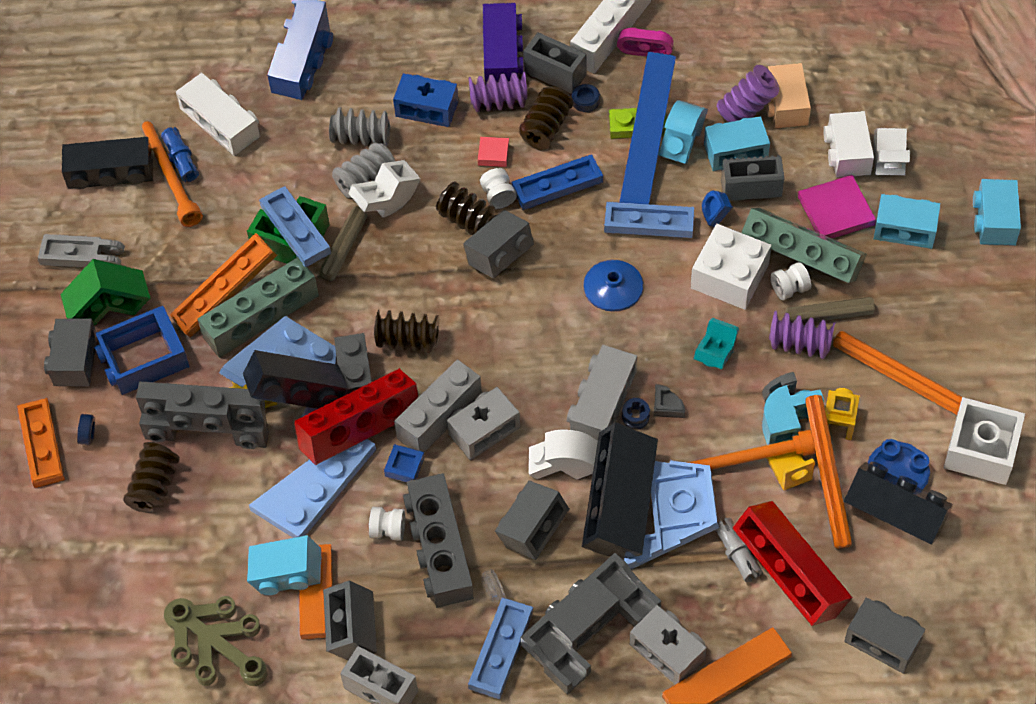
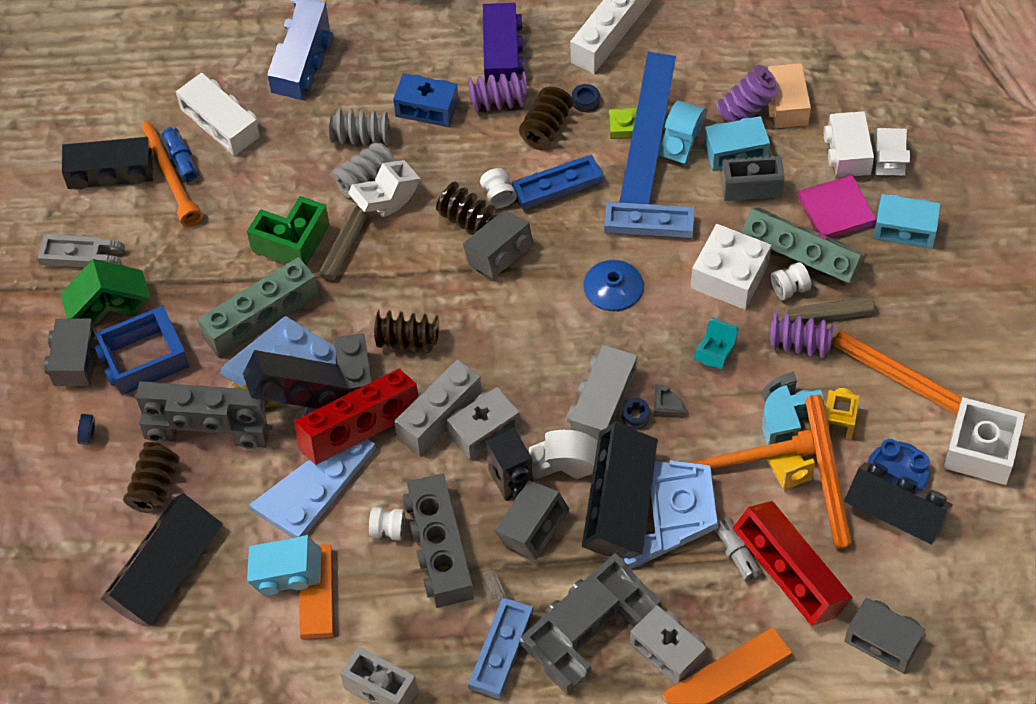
orange tile [17,398,65,488] -> none
olive plant [164,596,268,686] -> none
orange tile [170,233,277,338] -> none
medium blue plate [259,186,331,267] -> none
dark grey brick [323,580,377,660] -> none
blue plate [384,444,425,482] -> none
coral tile [478,137,509,167] -> none
dark grey brick [523,32,587,94] -> none
dark pink plate [617,27,674,56] -> none
blue tile [702,190,733,227] -> none
medium azure brick [973,179,1021,246] -> none
none -> black brick [100,493,223,627]
none -> black brick [486,428,533,500]

